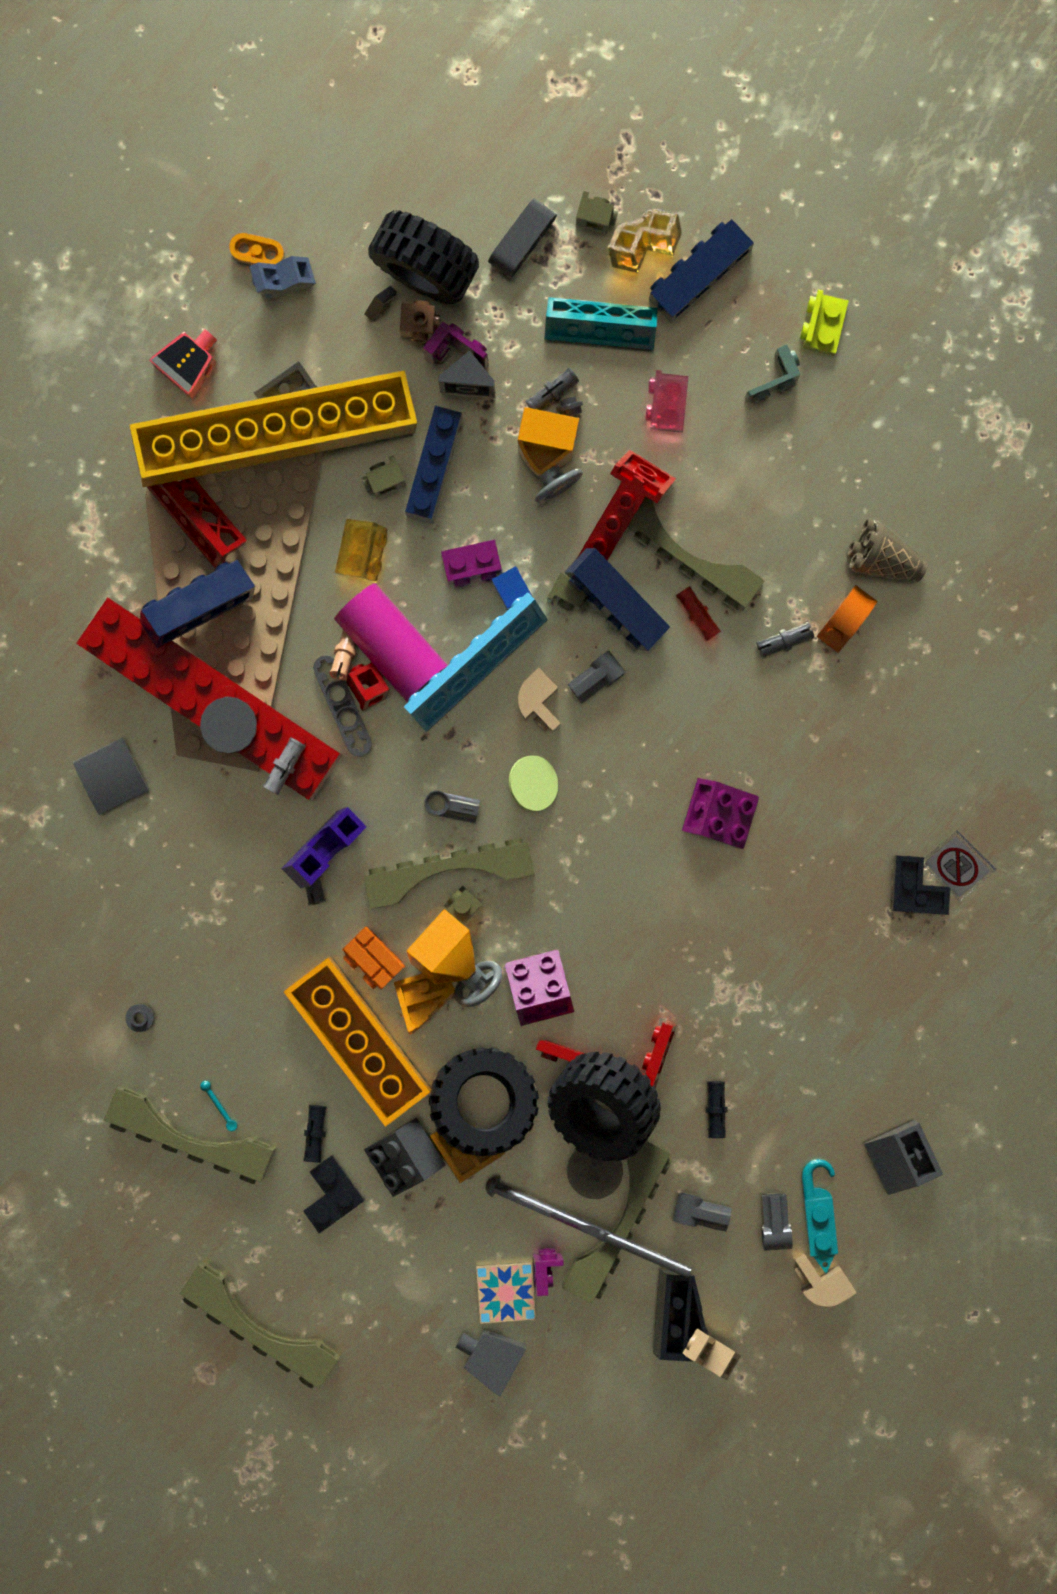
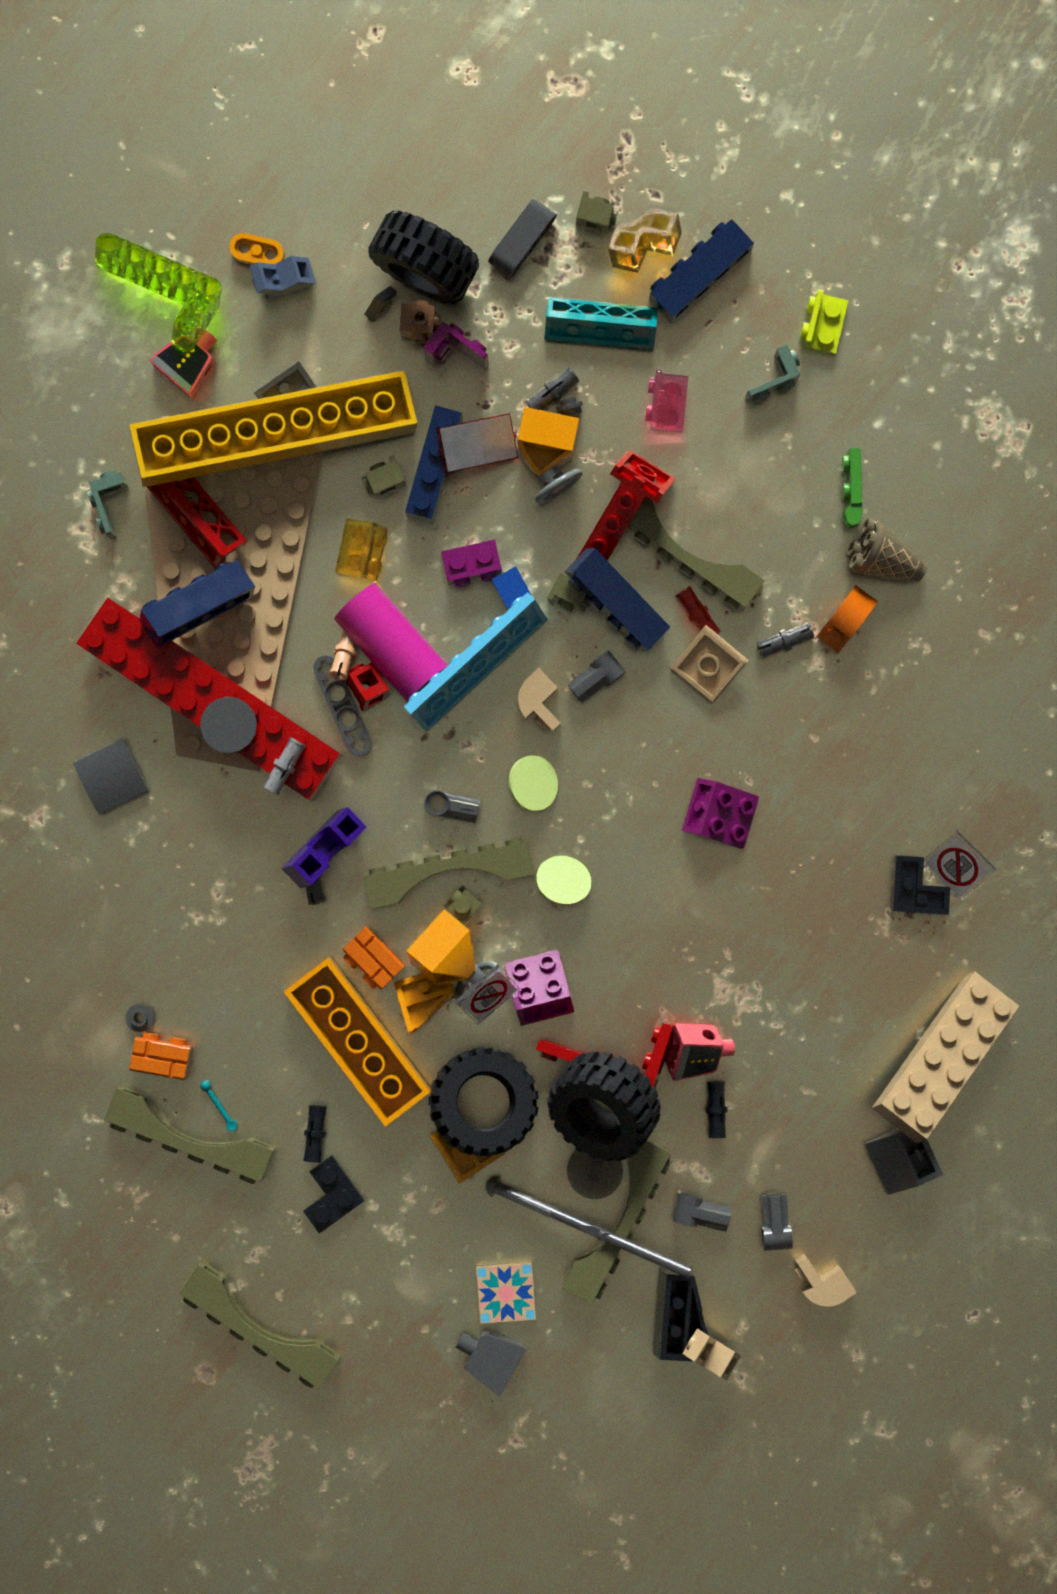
dark grey slope [364,1118,446,1197] -> none
dark grey slope [438,351,496,398] -> none
magenta bracket [533,1248,564,1296] -> none
teal plate [802,1159,838,1273] -> none
none -> sand green bracket [87,471,128,539]
none -> clear neon green beam [94,233,222,352]
none -> orange brick [129,1032,194,1080]
none -> flat silver piece [436,413,518,474]
none -> piece [455,964,520,1025]
none -> yellowish green piece [536,856,591,906]
none -> coral torso [665,1023,735,1081]
none -> tan tile [670,625,749,704]
none -> bright green hinge [842,448,862,529]
none -> tan brick [872,971,1019,1143]

